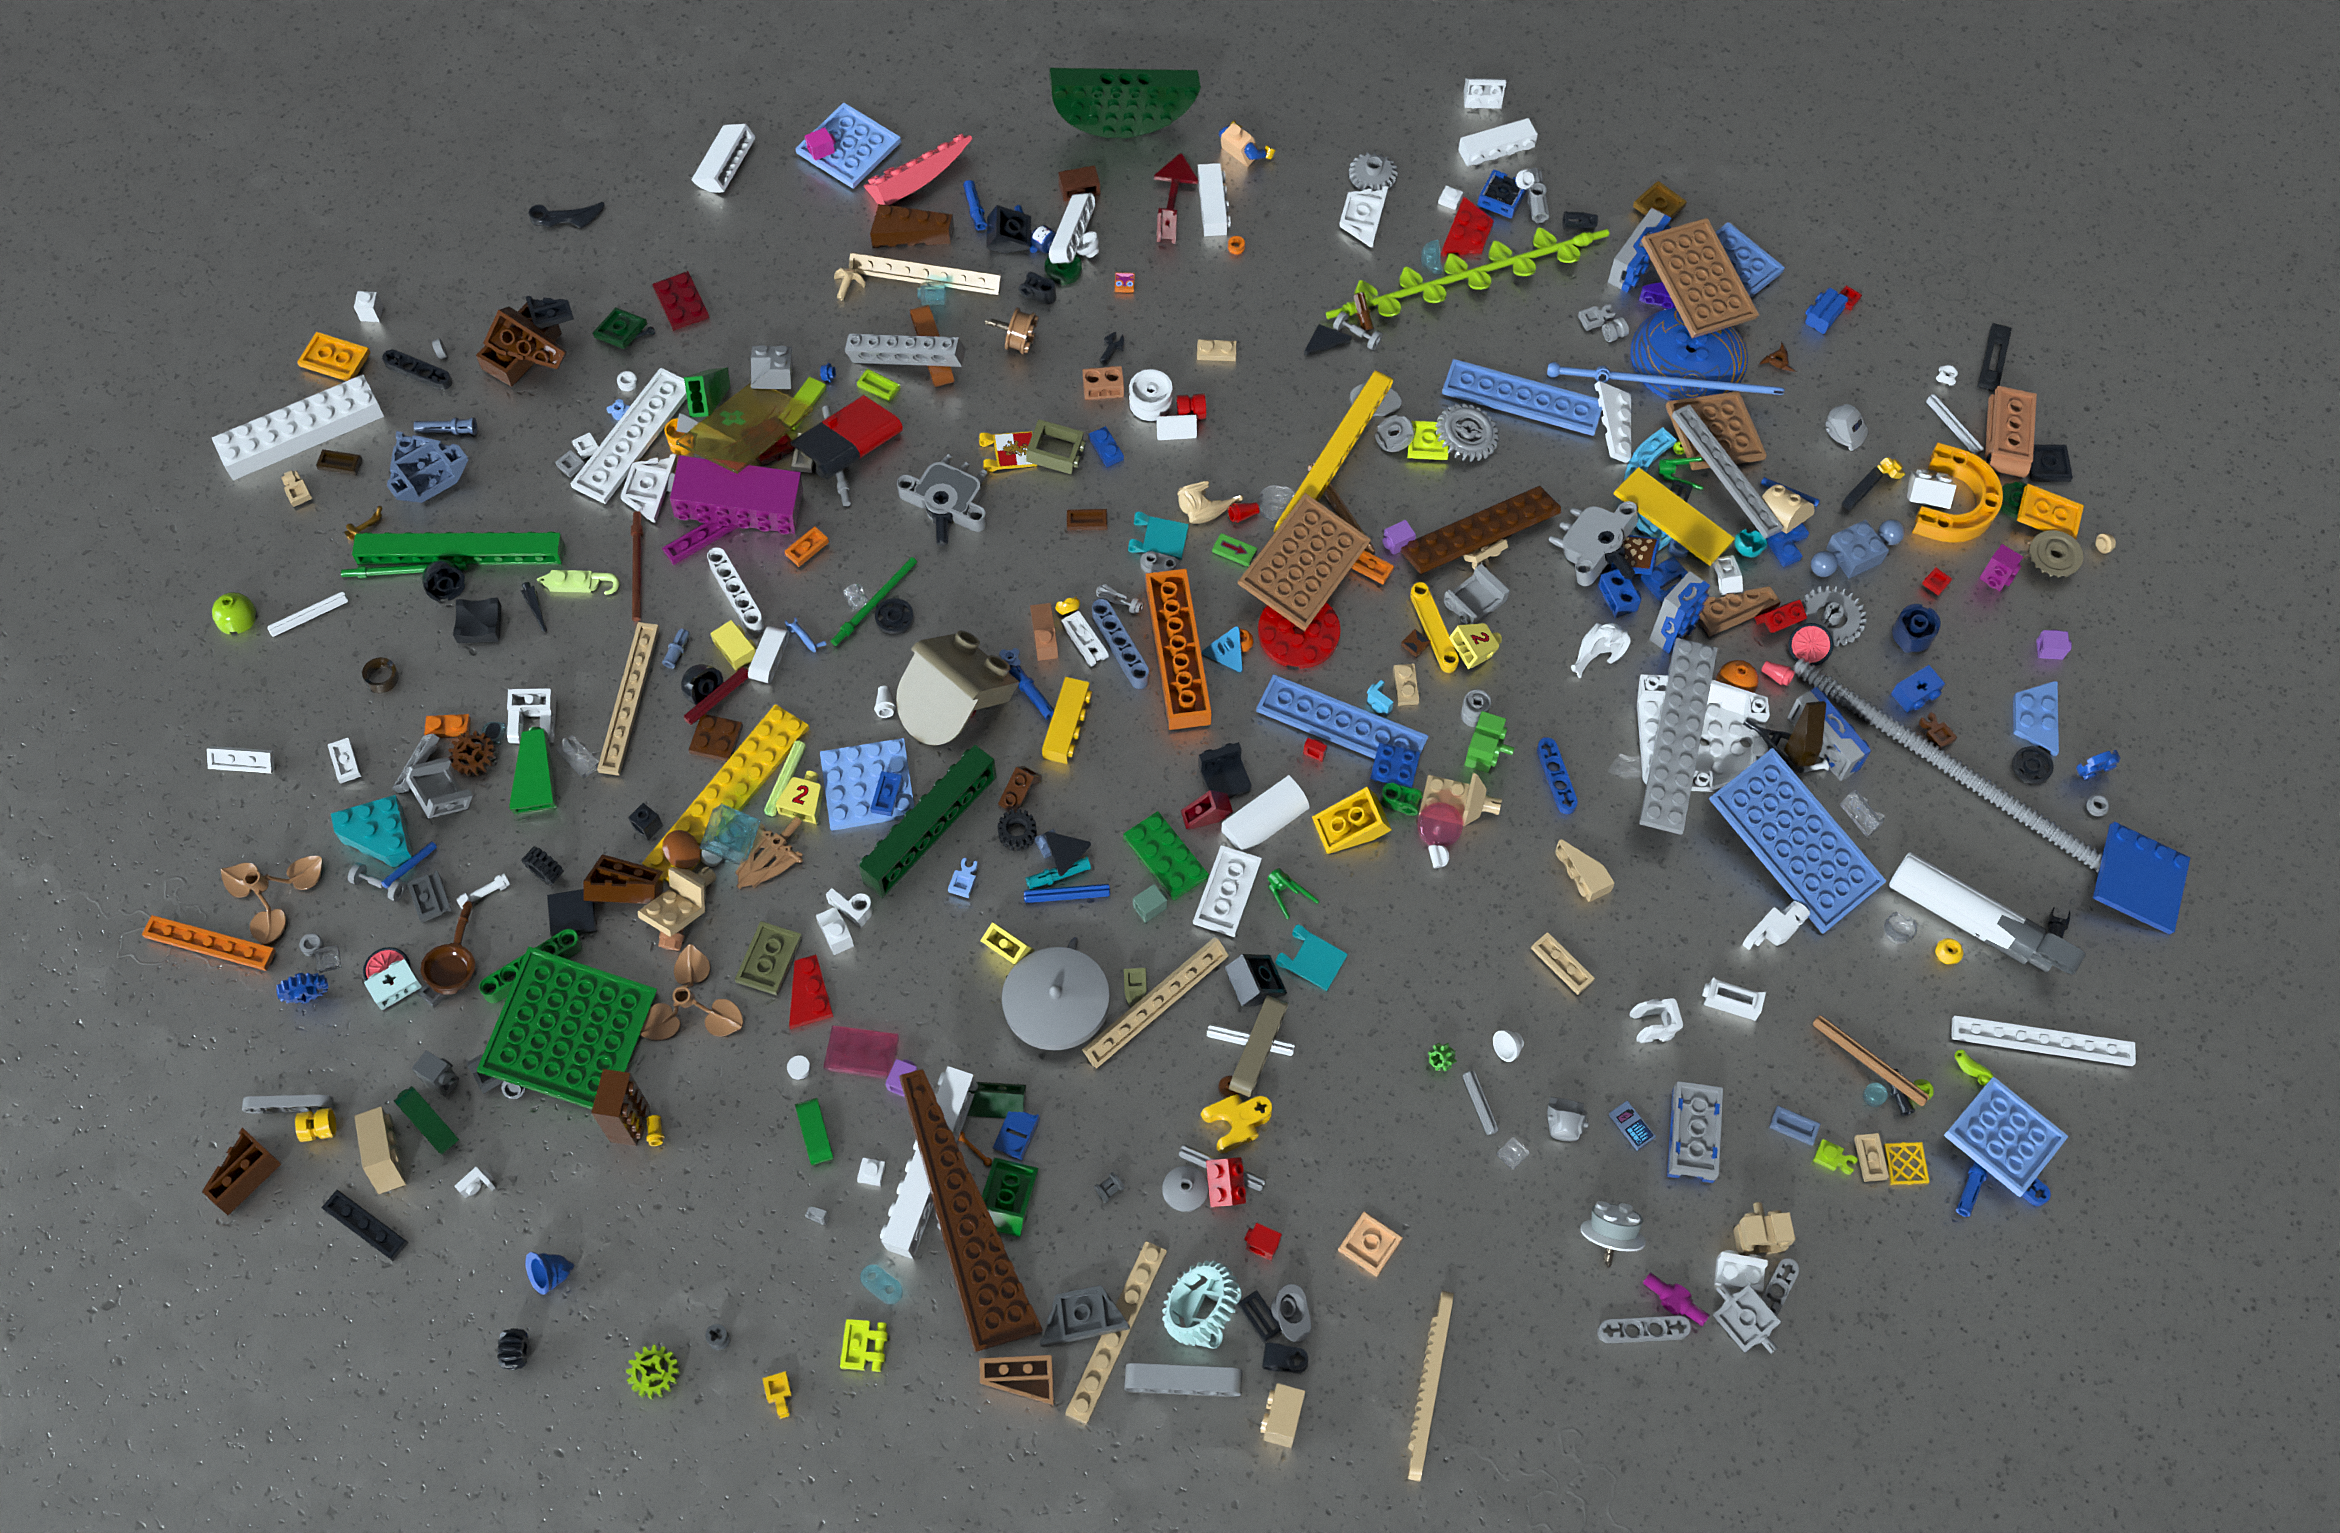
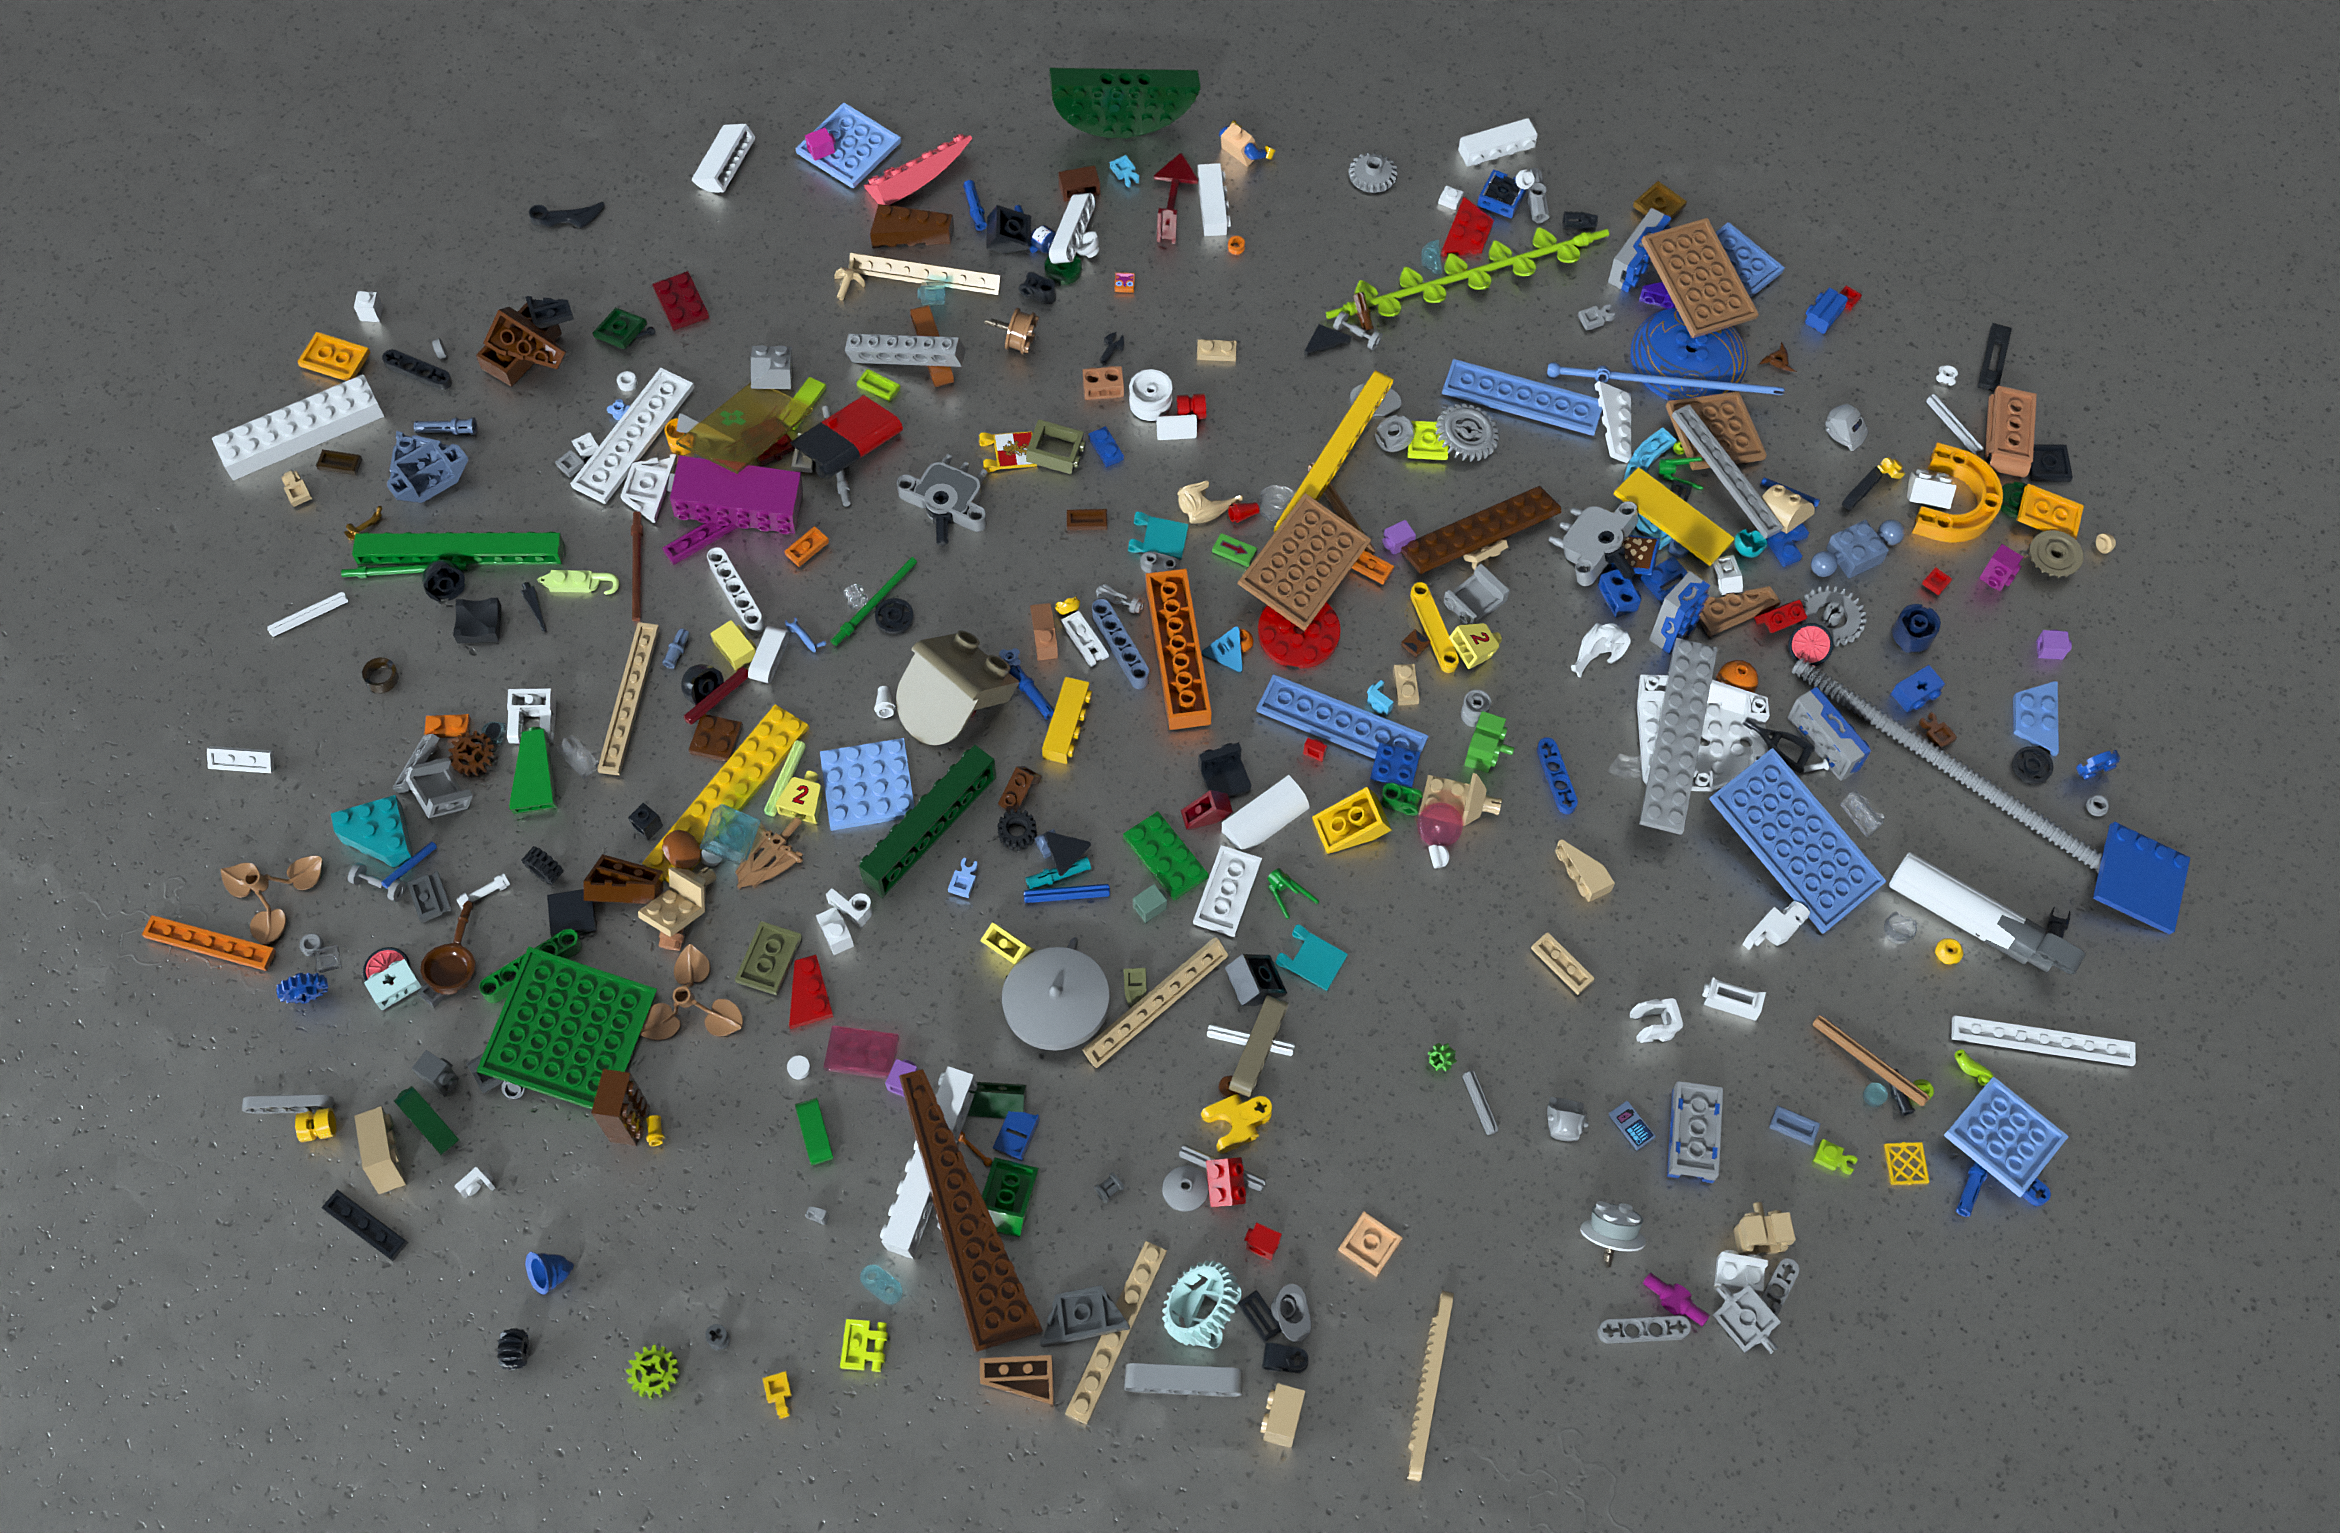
reddish brown wedge [202,1127,281,1215] -> none
lime cylinder [212,592,257,634] -> none
white plate [328,738,361,784] -> none
green slope [684,367,731,418] -> none
blue plate [820,363,836,382] -> none
white plate [857,1158,886,1186] -> none
blue plate [870,771,903,817] -> none
white wing [1340,186,1388,247] -> none
white slope [1464,78,1506,109] -> none
white piece [1493,1030,1524,1062] -> none
clear plate [1496,1137,1530,1170] -> none
light grey wheel [1602,317,1629,342] -> none
coral cone [1761,661,1795,686] -> none
dark brown slope [1784,701,1826,767] -> none
tan plate [1854,1133,1889,1182] -> none
none -> medium azure plate [1110,155,1139,187]

